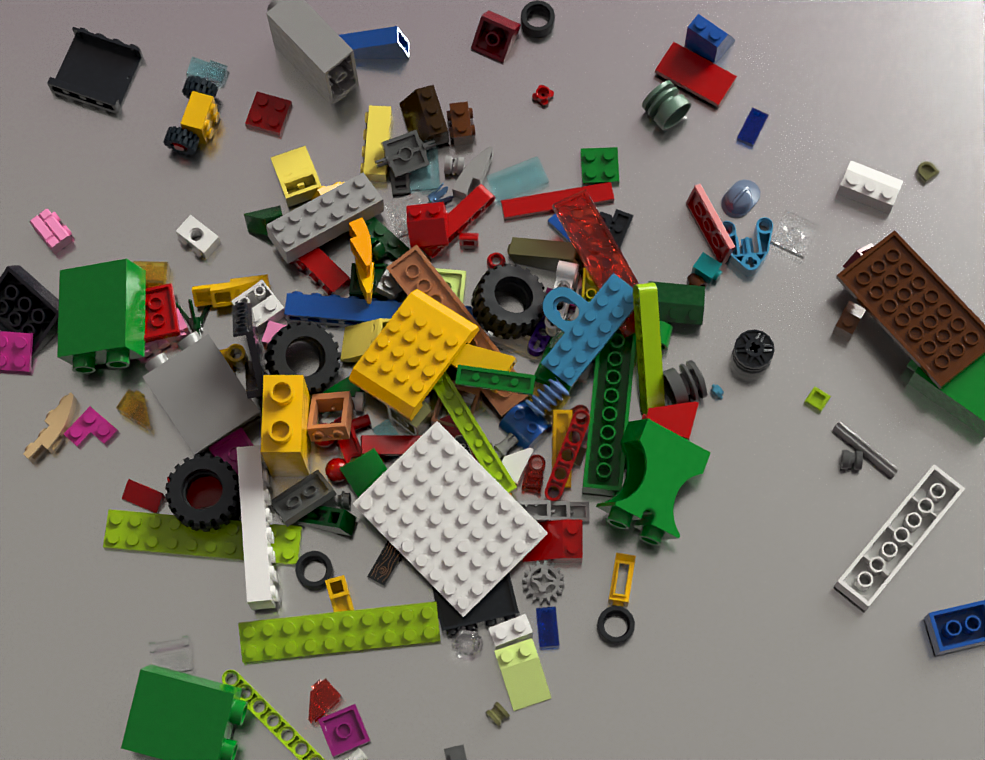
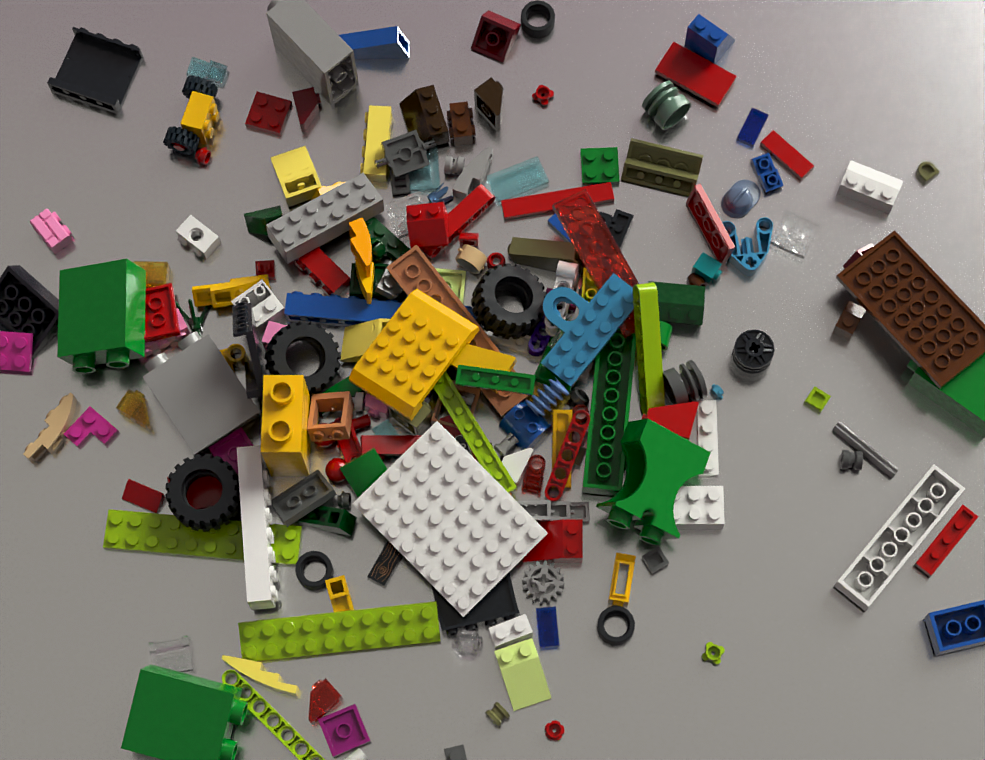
none -> red plate [195,147,211,165]
none -> light yellow slope [222,655,299,696]
none -> red tile [255,260,276,280]
none -> dark red slope [292,87,321,132]
none -> bright pink brick [363,393,389,419]
none -> tan piece [455,244,487,274]
none -> dark brown slope [474,77,504,131]
none -> red plate [545,720,564,741]
none -> dark grey tile [569,388,589,408]
none -> olive slope [621,138,704,196]
none -> dark grey plate [642,546,669,574]
none -> white brick [673,486,725,530]
none -> white plate [697,400,719,477]
none -> lime plate [702,642,725,665]
none -> blue slope [751,153,784,192]
none -> red tile [760,130,814,180]
none -> red plate [914,505,979,577]

